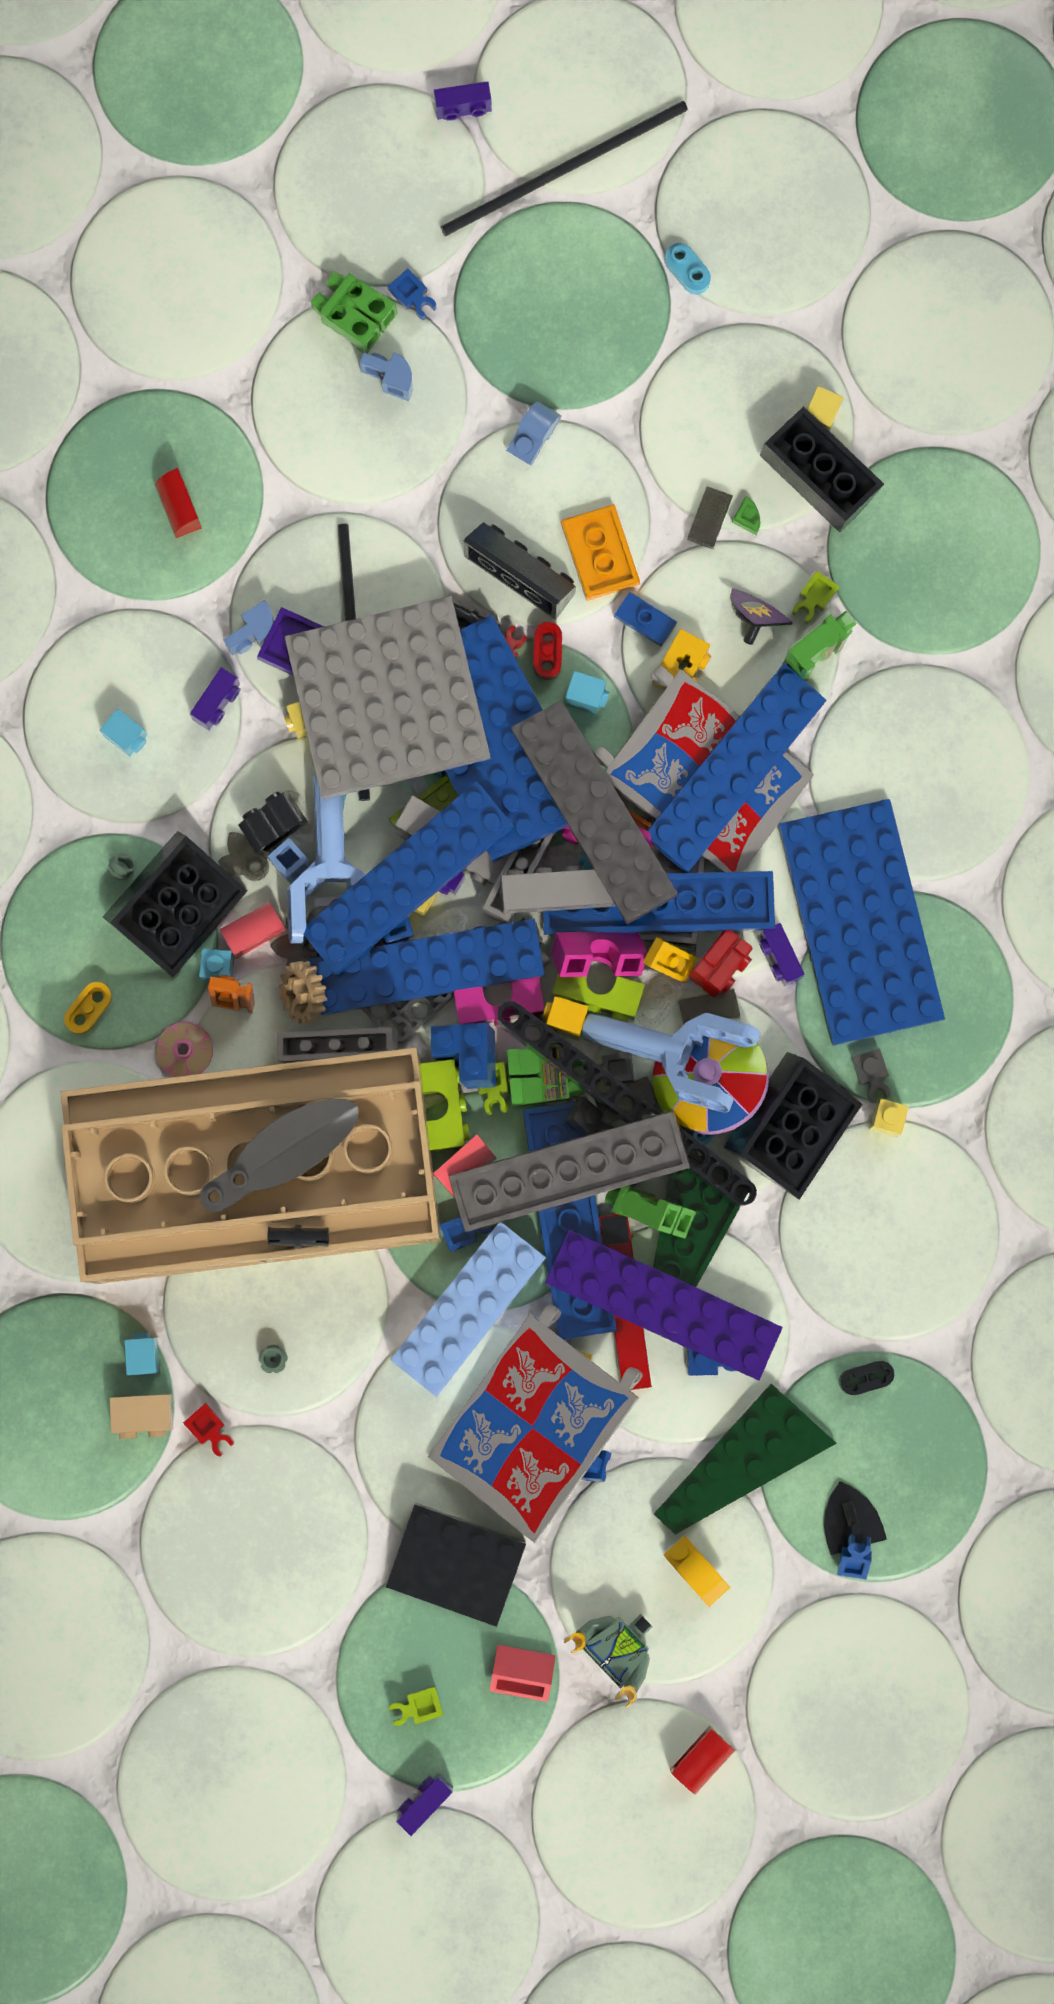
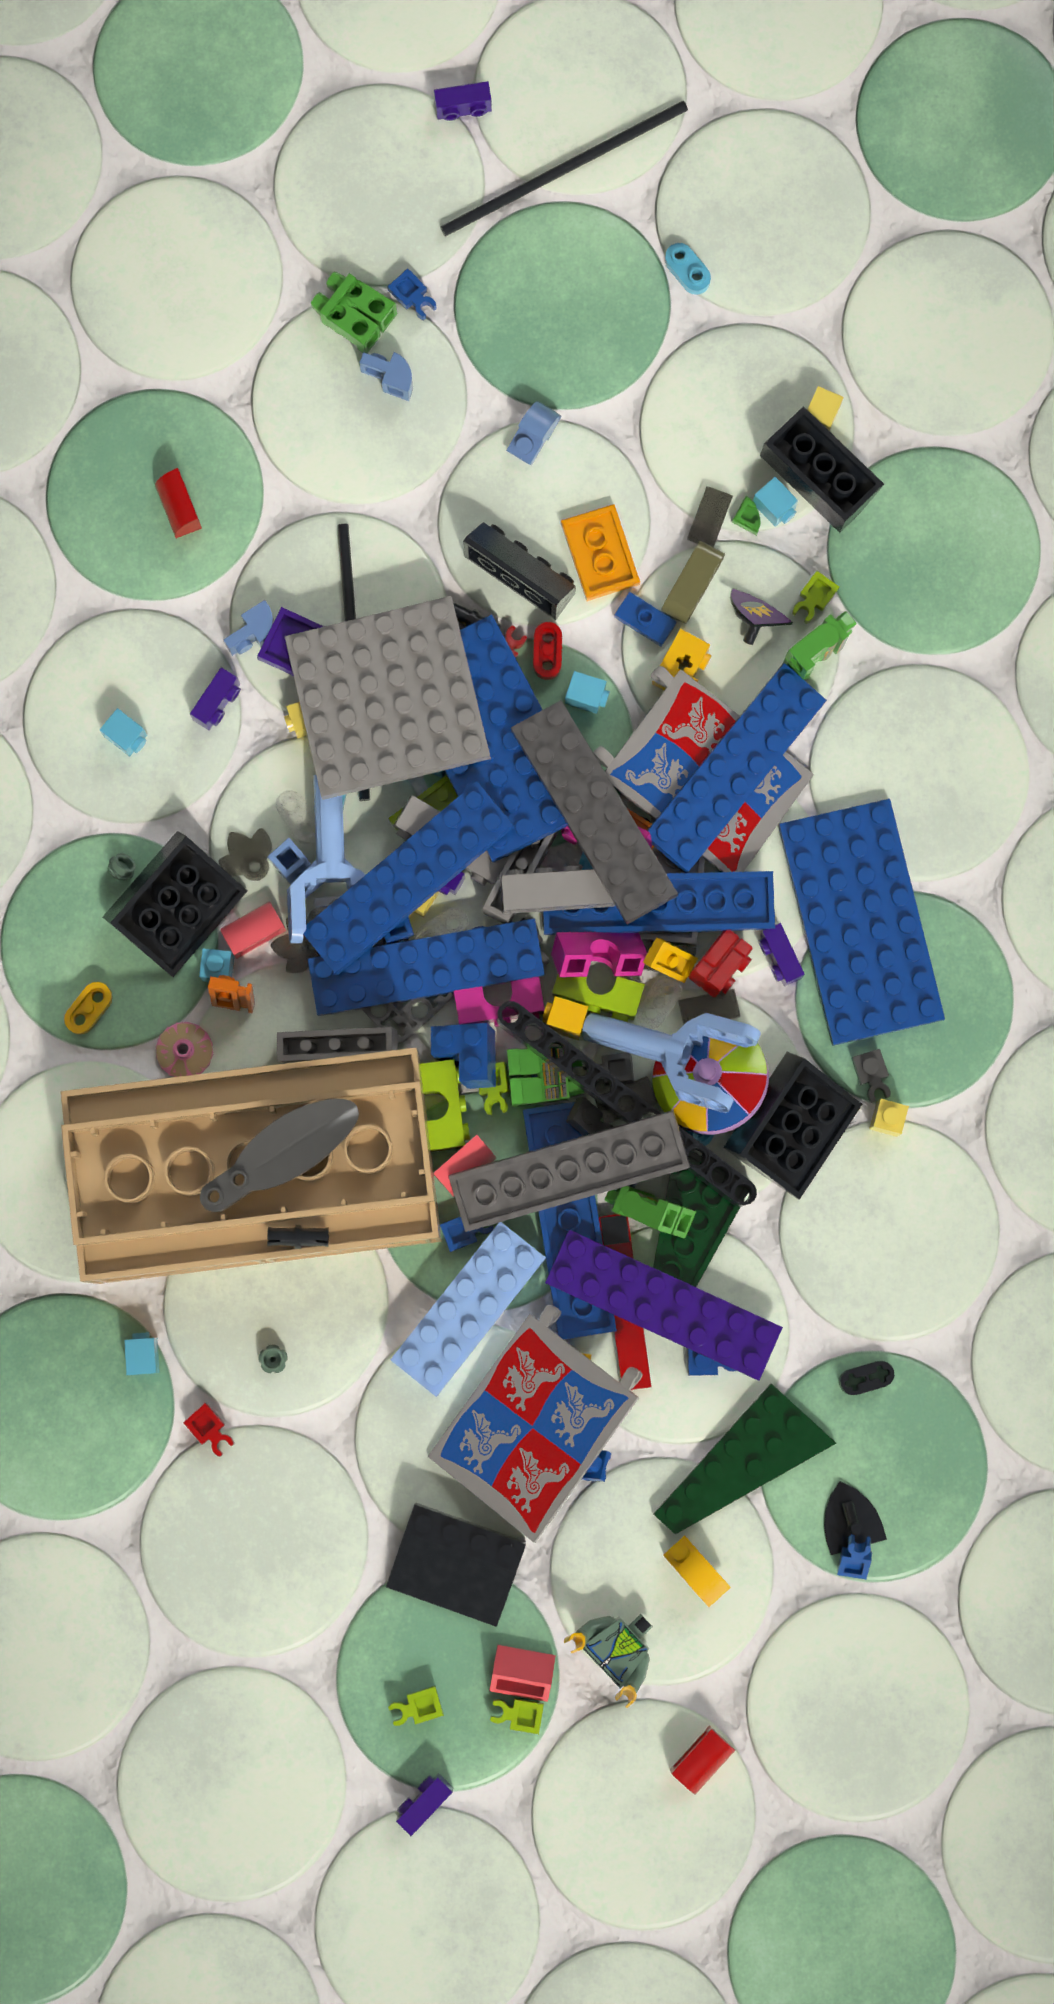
tan brick [110,1394,174,1439] -> none
black brick [238,791,308,855] -> none
tan gear [279,961,327,1025] -> none
none -> lime plate [490,1698,544,1735]
none -> olive beam [661,540,725,624]
none -> medium azure brick [753,477,798,527]

